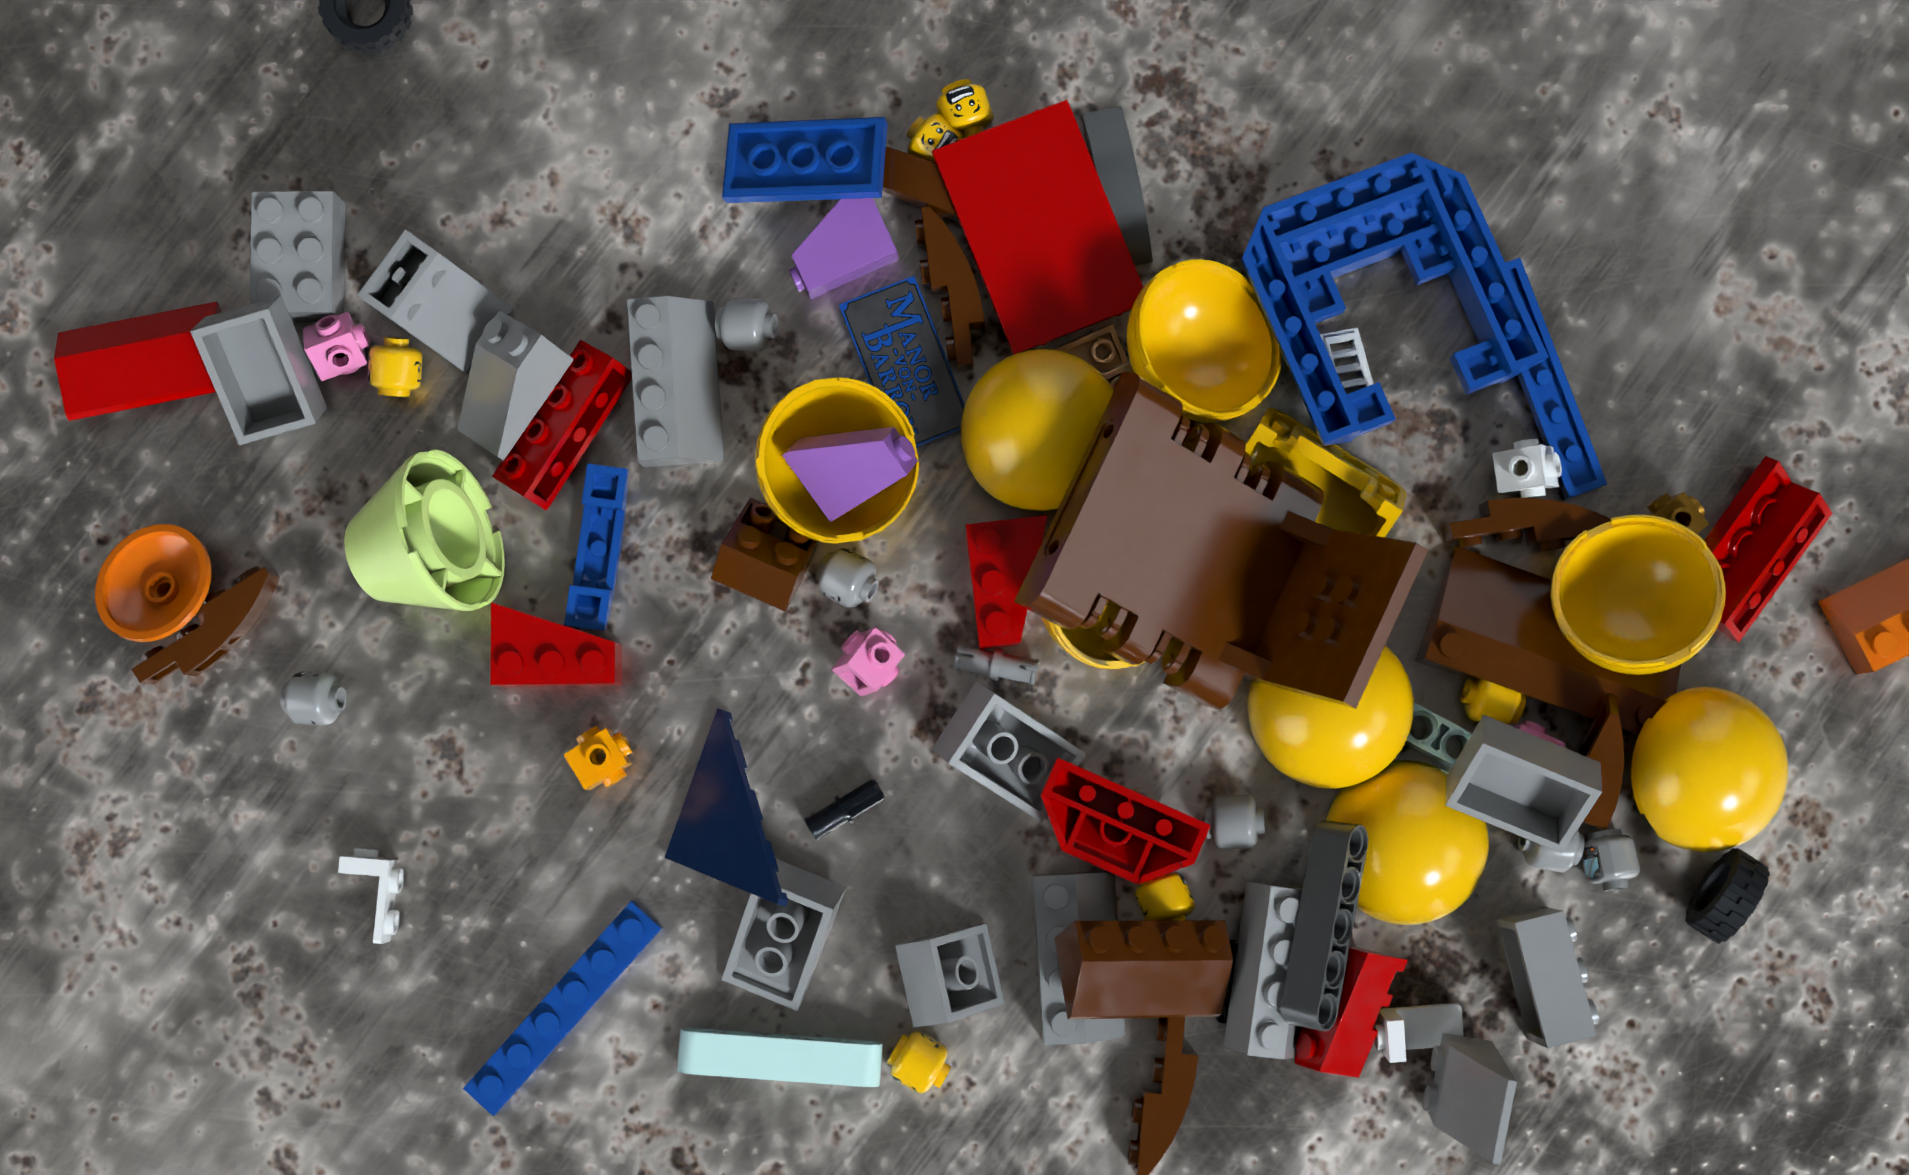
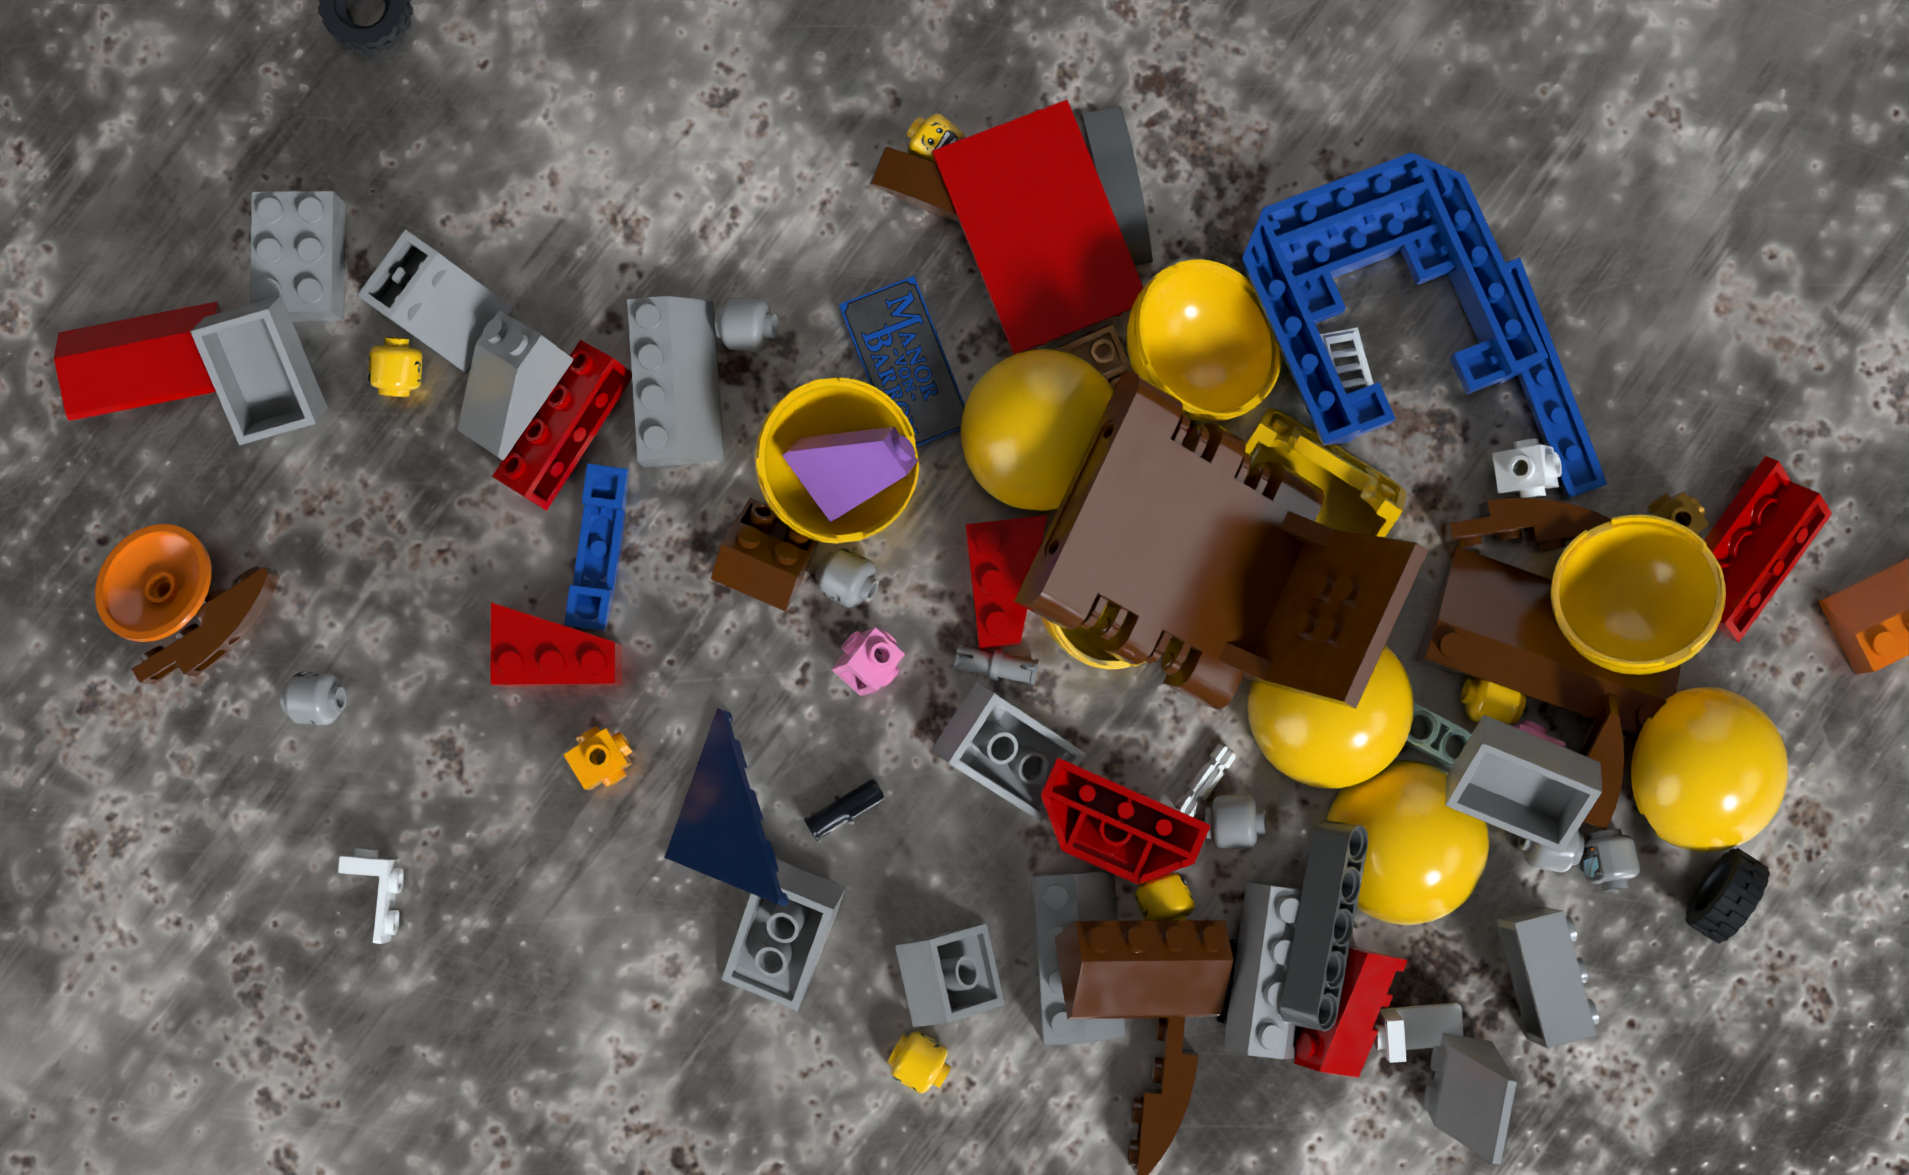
bright pink brick [302,311,371,381] -> none
yellowish green cone [344,449,505,611] -> none
blue plate [463,900,663,1116] -> none
light aqua beam [677,1028,883,1087] -> none
blue tile [722,117,888,203] -> none
medium lavender slope [789,198,898,299] -> none
reddish brown slope [915,206,985,372] -> none
yellow head [936,79,994,138] -> none
none -> white axle [1175,744,1236,817]

